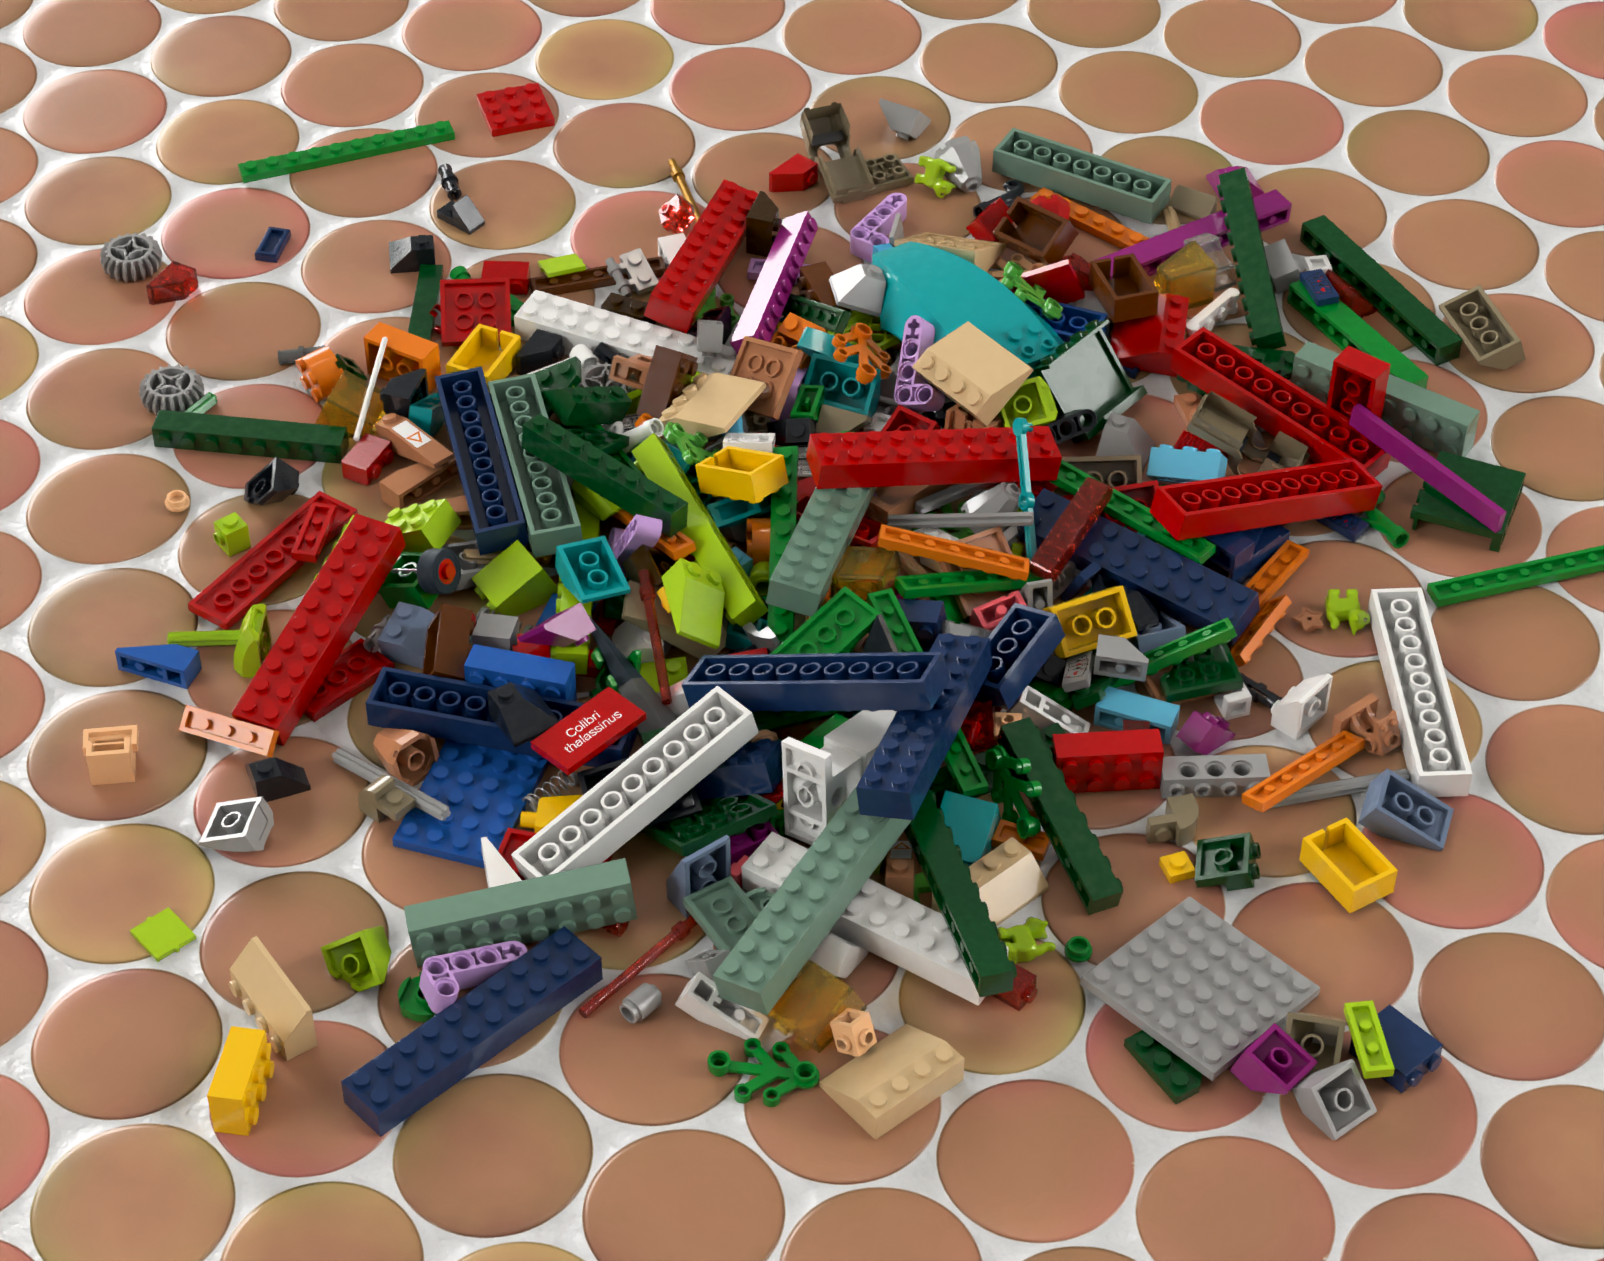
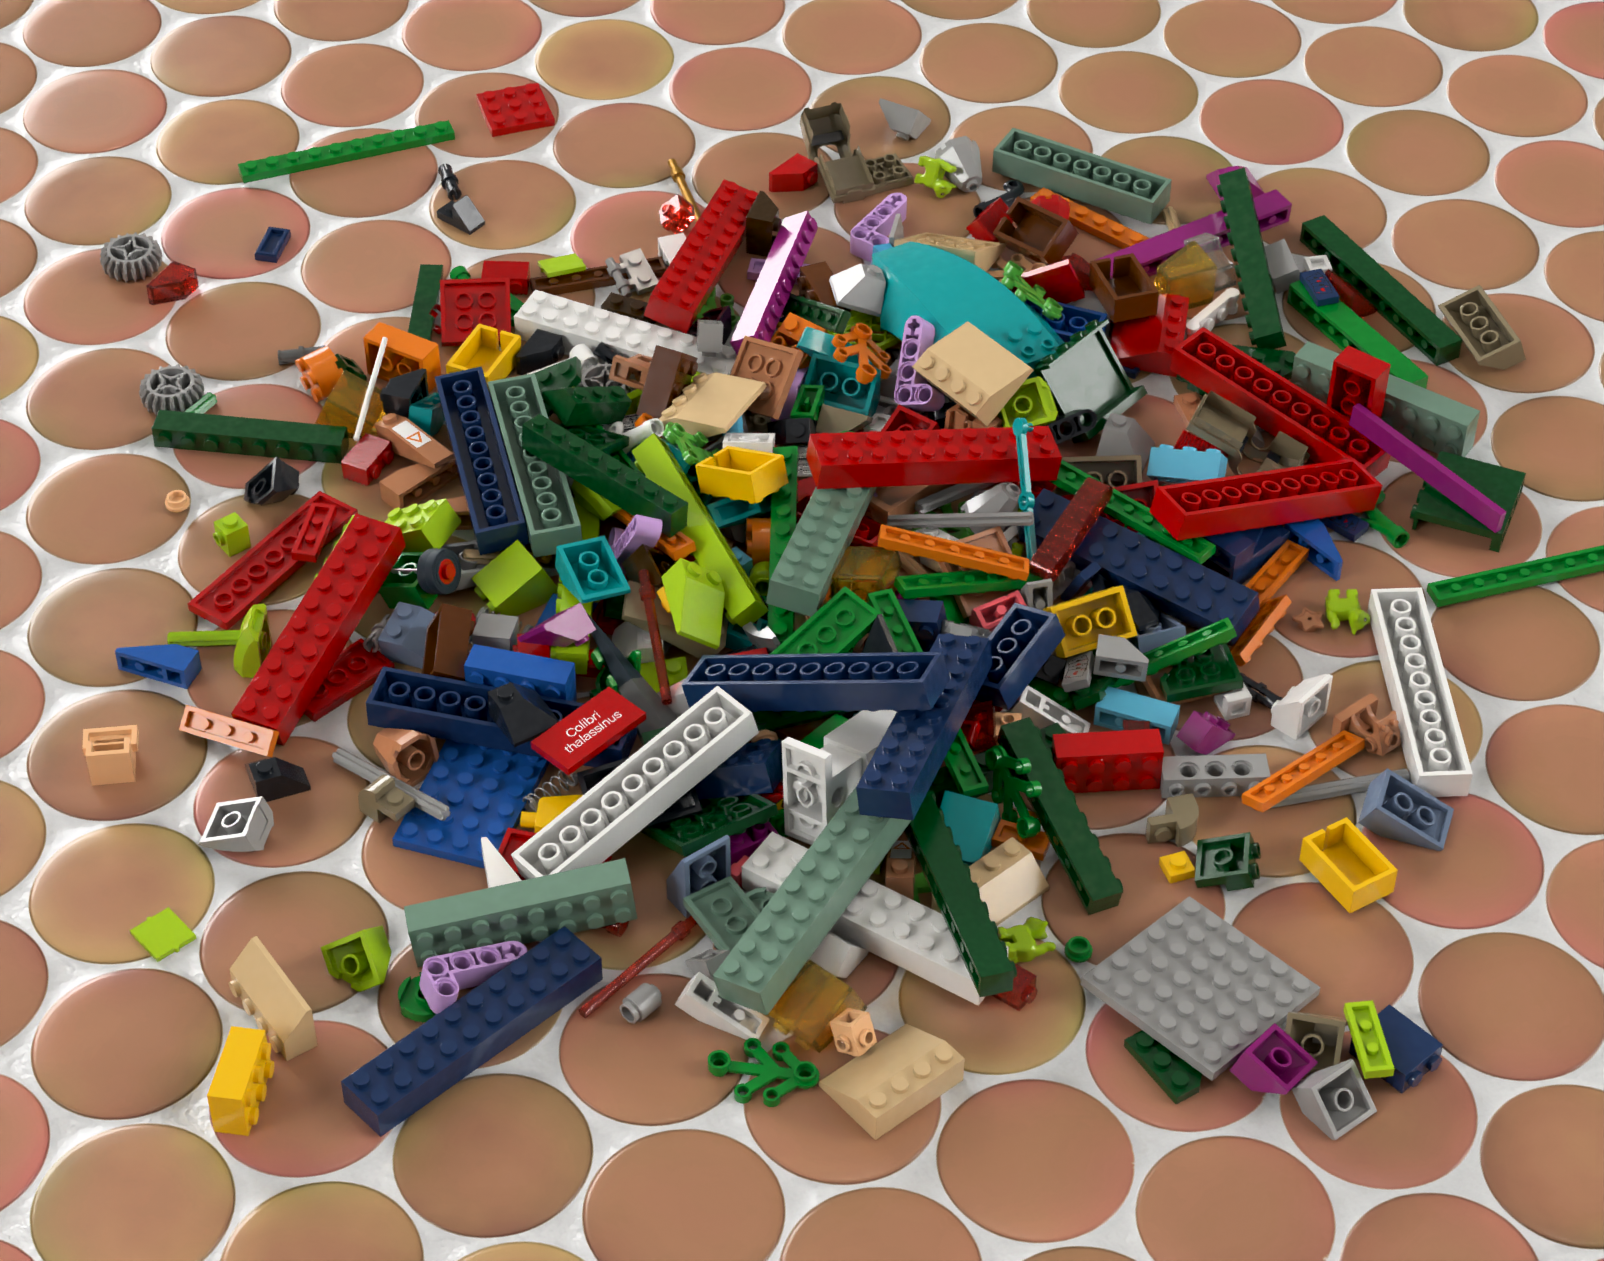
black slope [389,235,436,274] -> none
dark tan slope [1167,185,1218,219] -> none
none -> blue slope [1285,519,1343,581]

